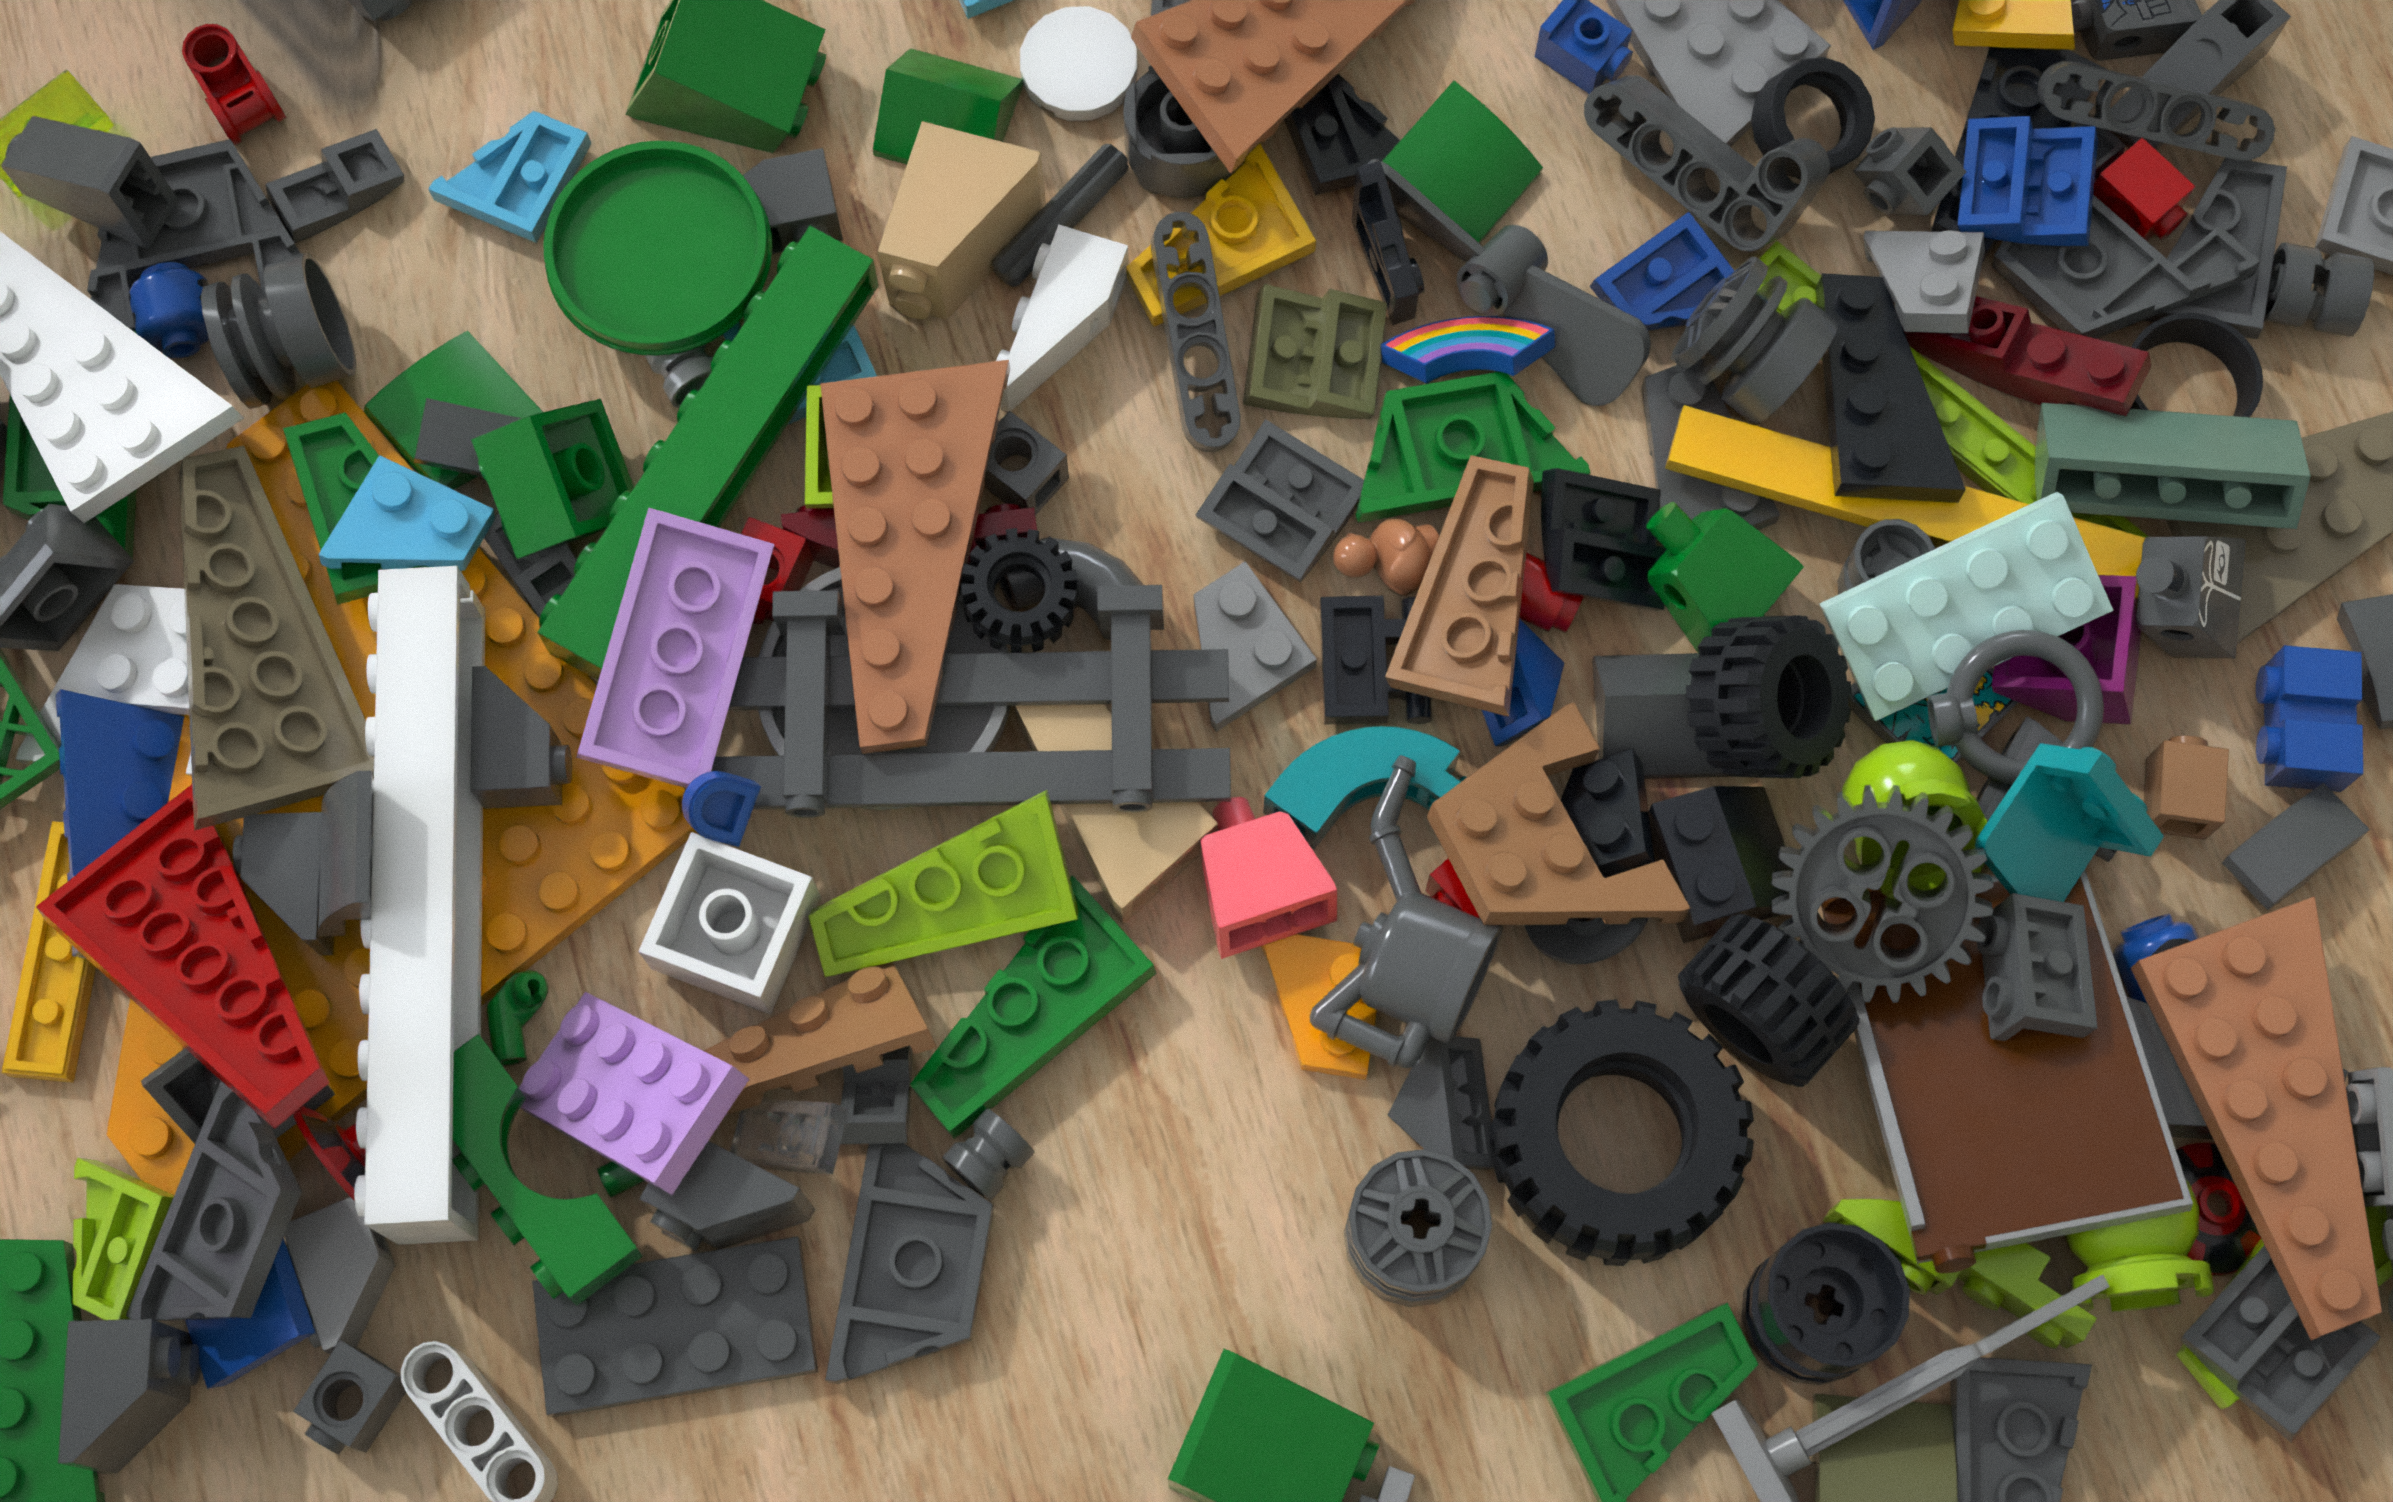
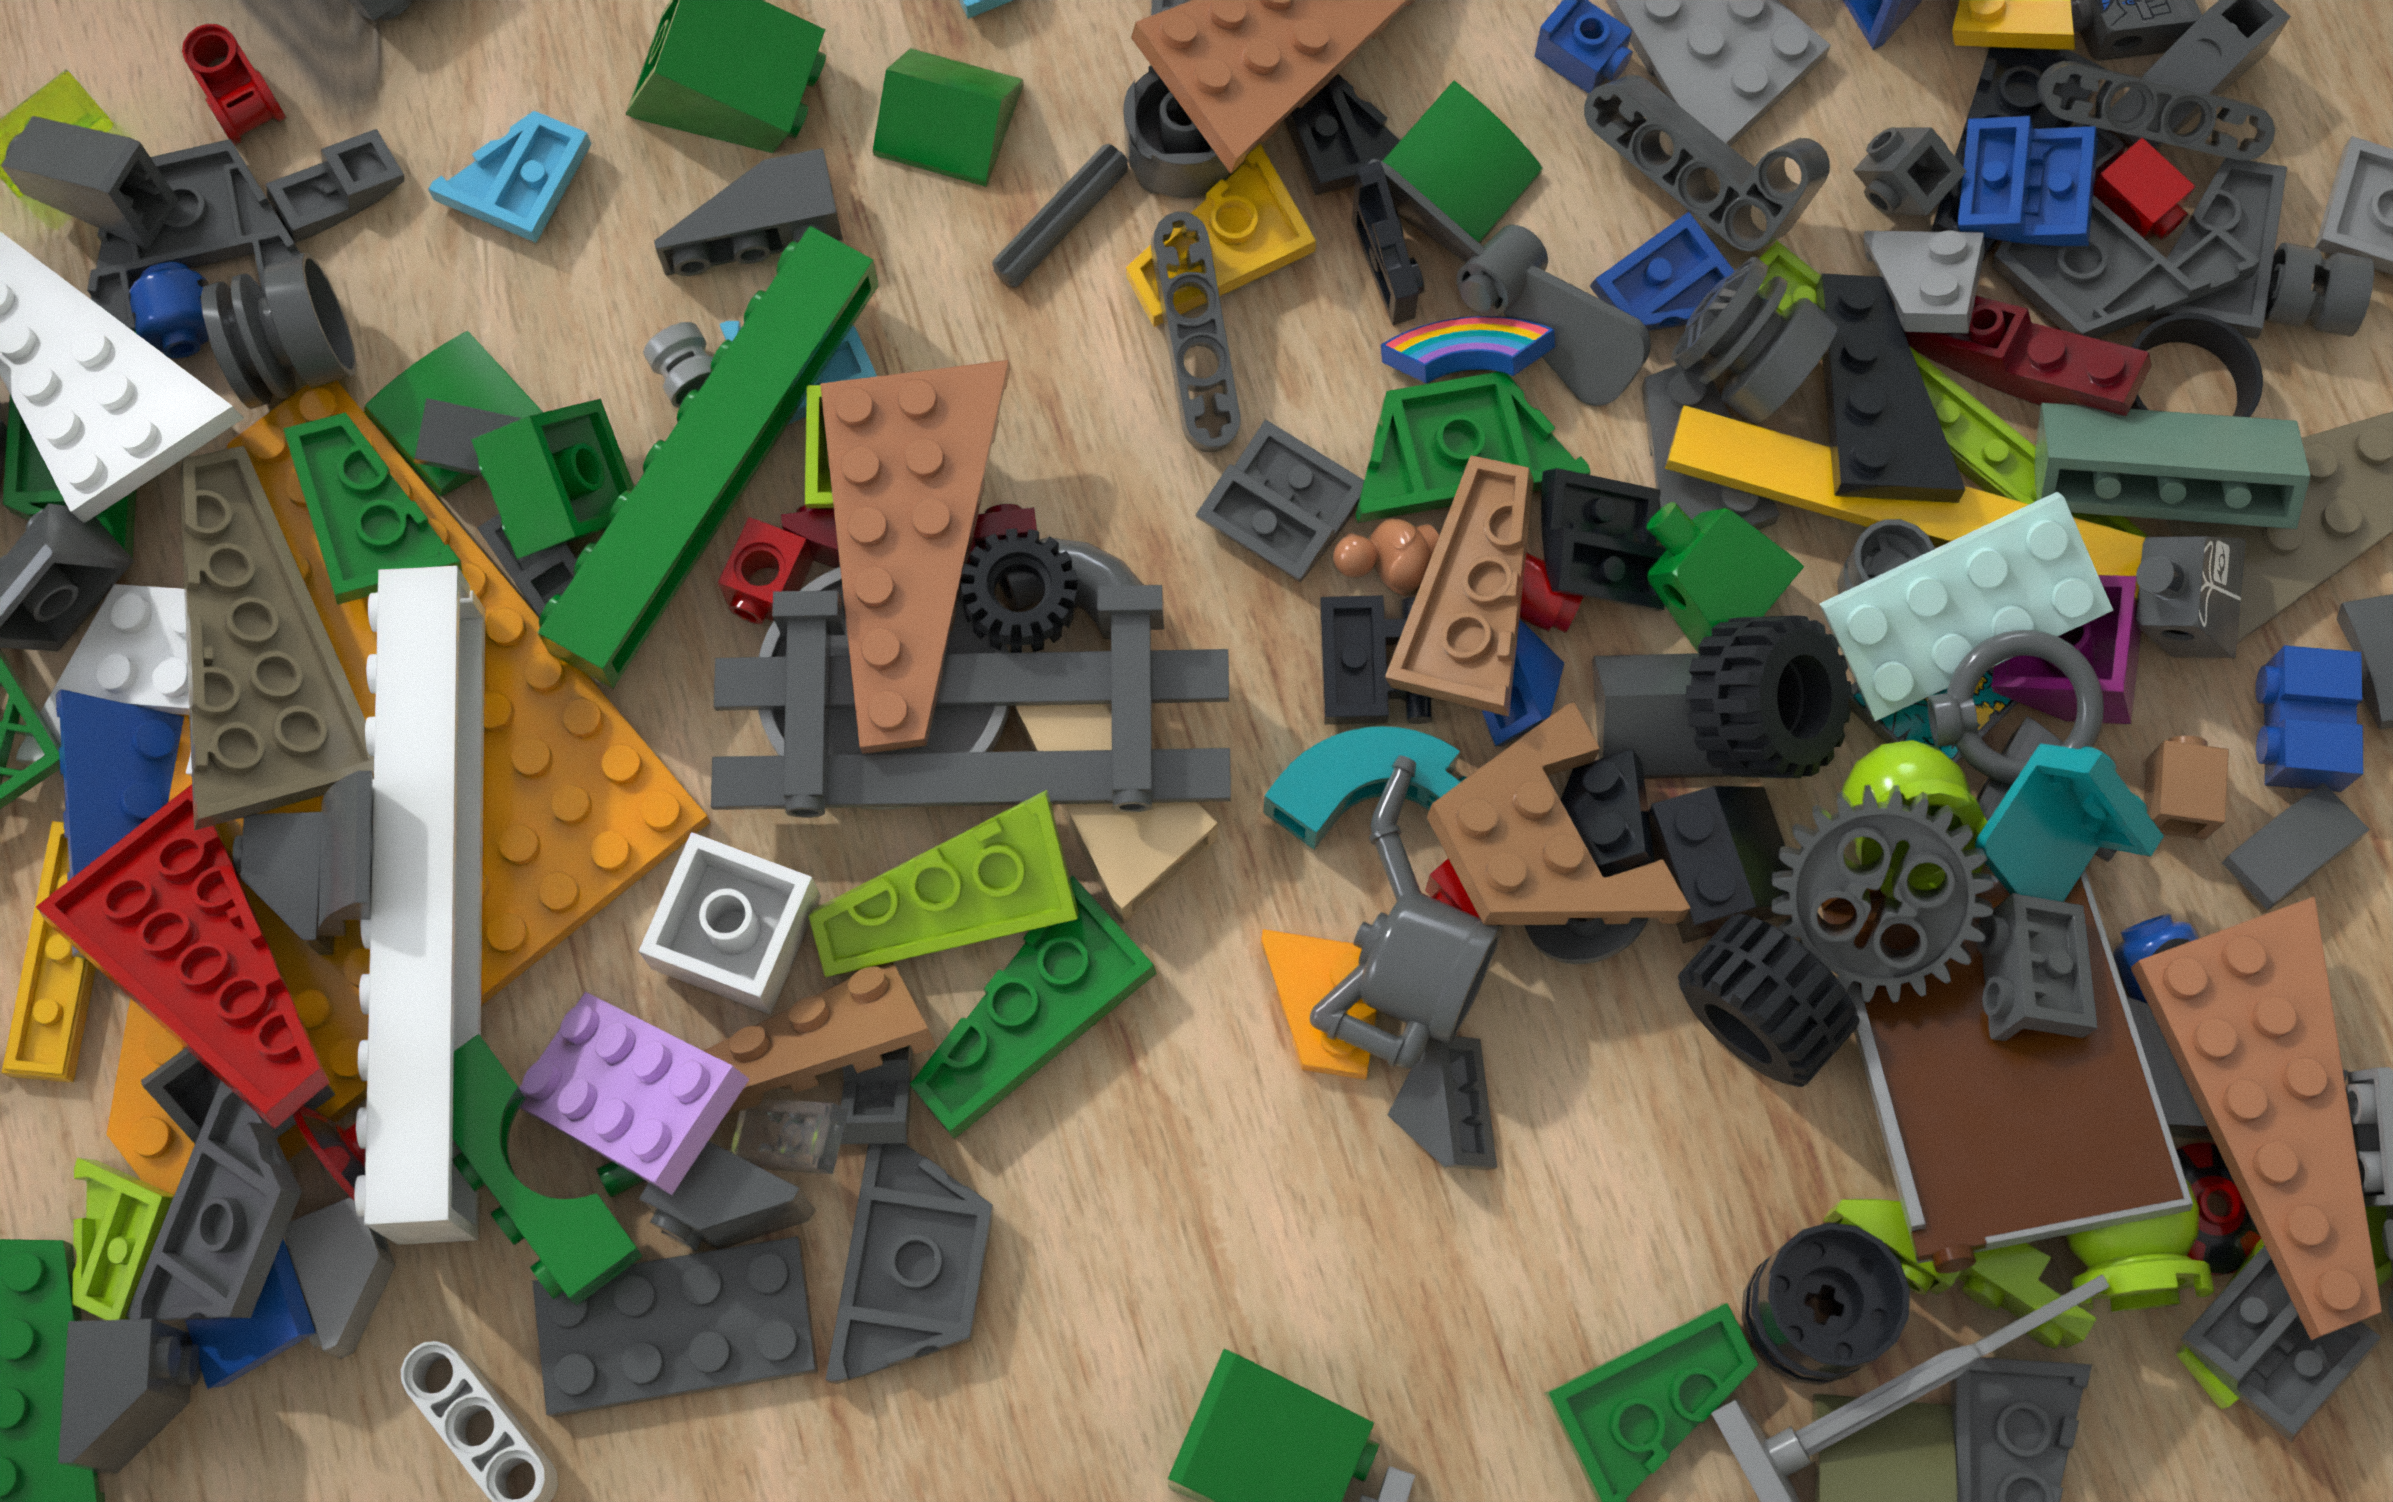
dark grey brick [293,1340,406,1455] -> none
medium azure wing [318,455,495,571] -> none
dark grey slope [470,666,572,809] -> none
green arm [486,970,549,1066] -> none
green brick [543,141,772,356] -> none
lavender plate [576,508,774,788] -> none
blue tile [682,771,761,847] -> none
tan slope [877,121,1046,320] -> none
dark grey wheel [942,1108,1035,1202] -> none
dark grey brick [984,411,1069,516] -> none
white slope [996,224,1129,412] -> none
white tile [1020,6,1137,121] -> none
light grey wing [1194,562,1317,732] -> none
coral torso [1200,797,1337,959] -> none
olive slope [1243,284,1387,419] -> none
dark grey wheel [1344,1149,1492,1307] -> none
black tyre [1490,999,1754,1266] -> none
black tyre [1751,57,1875,180] -> none

